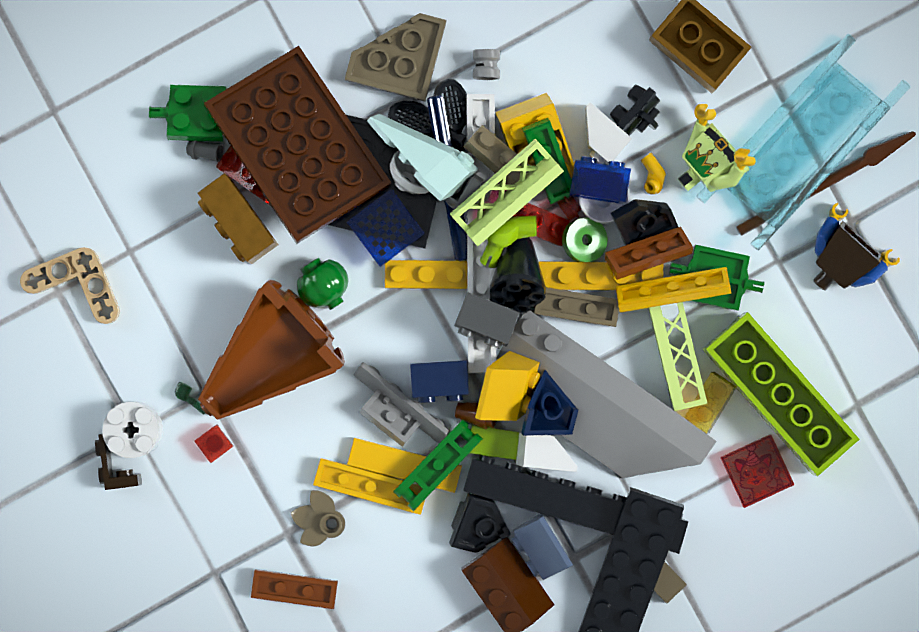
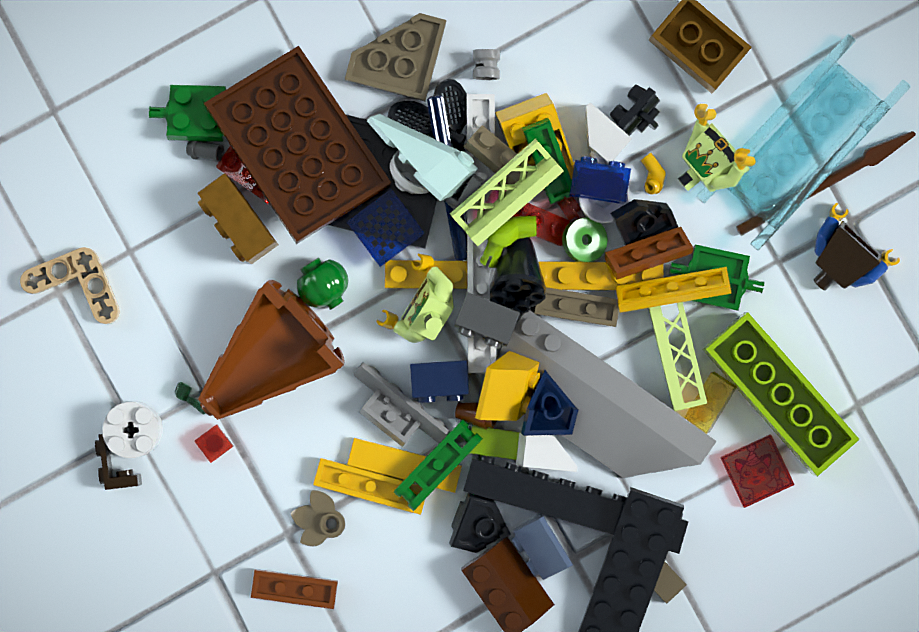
none -> yellowish green torso [376,253,454,343]

